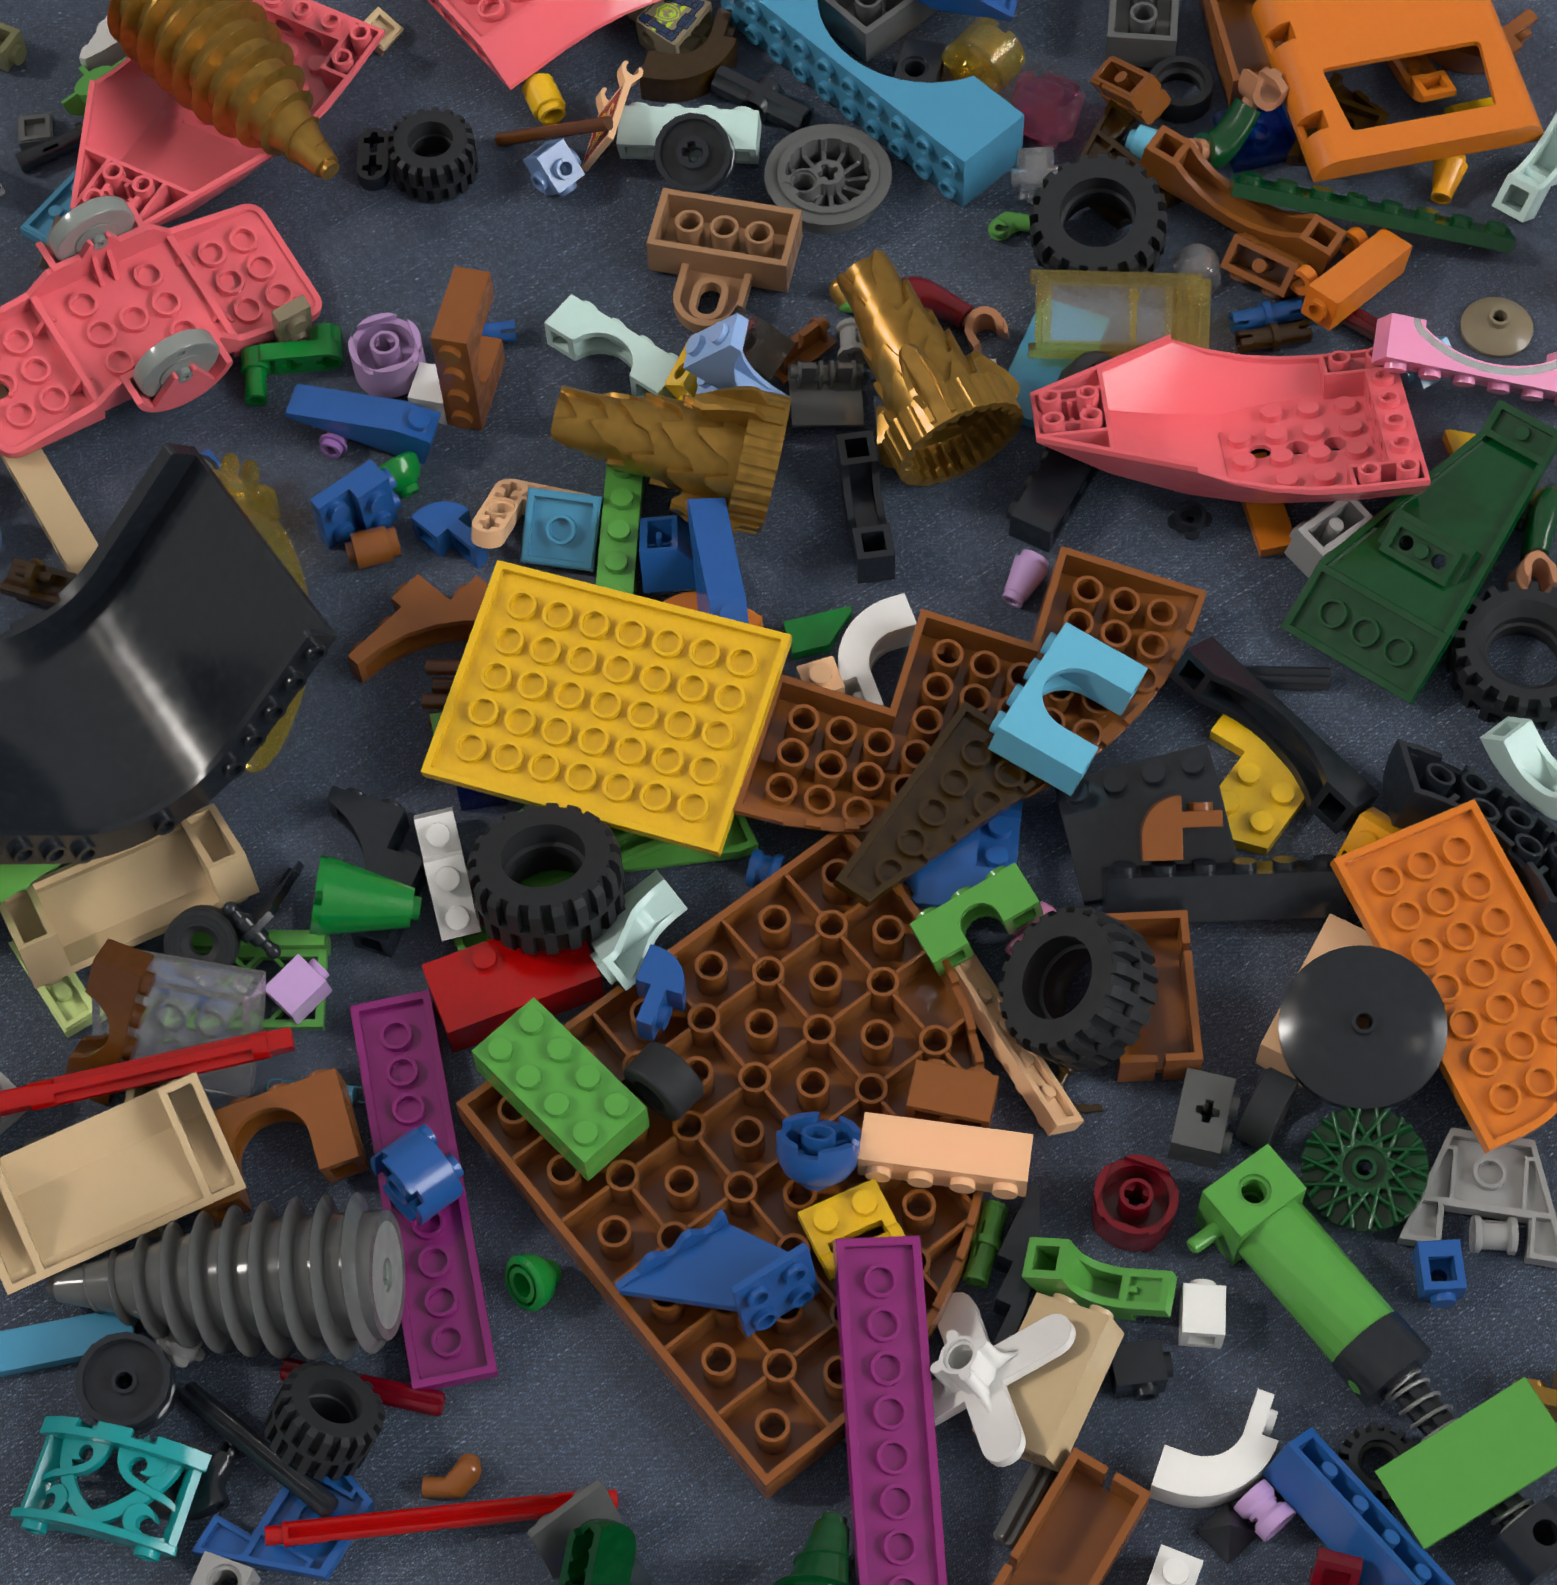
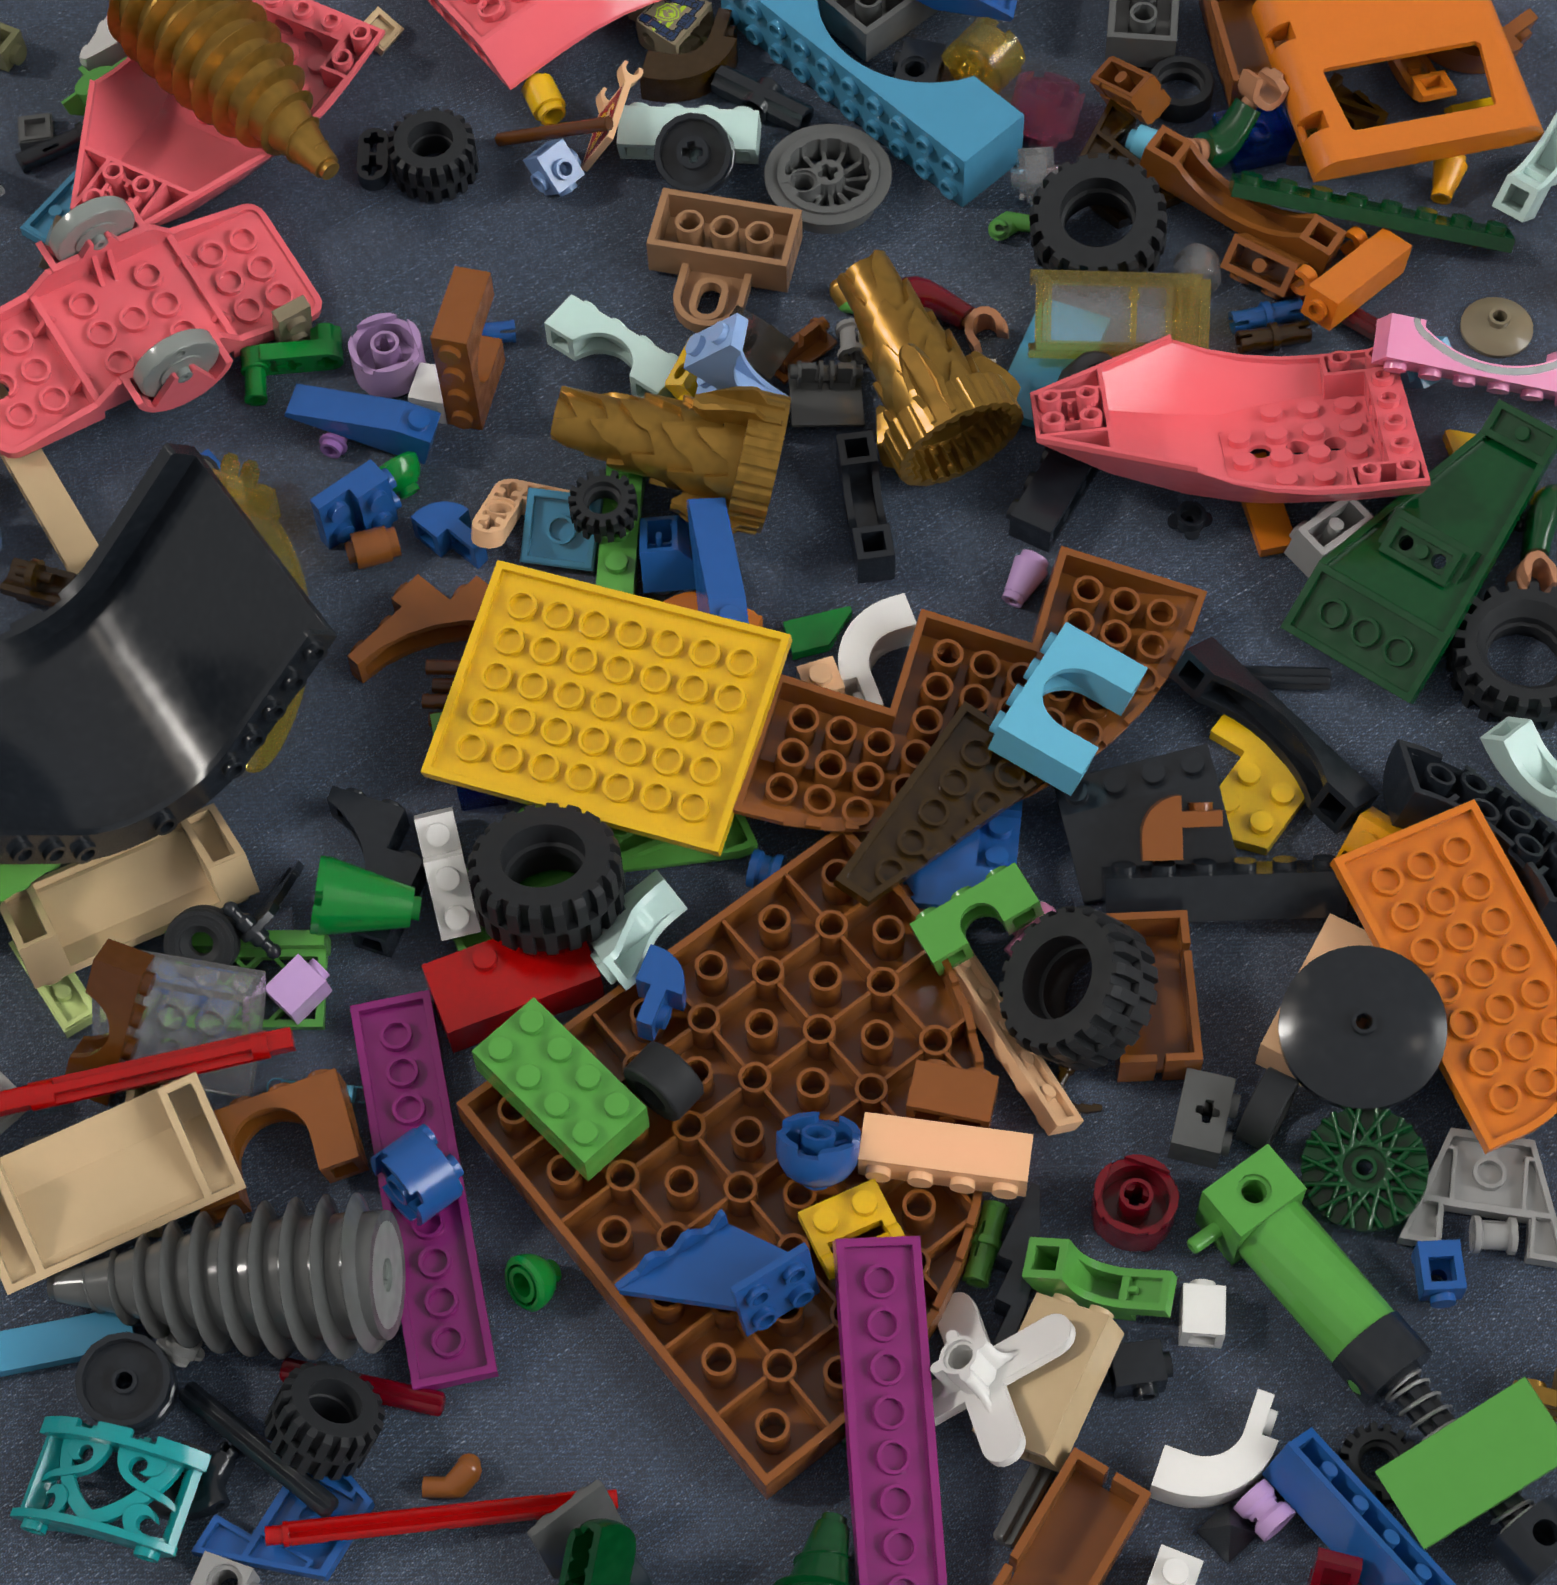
none -> black tyre [568,469,638,543]

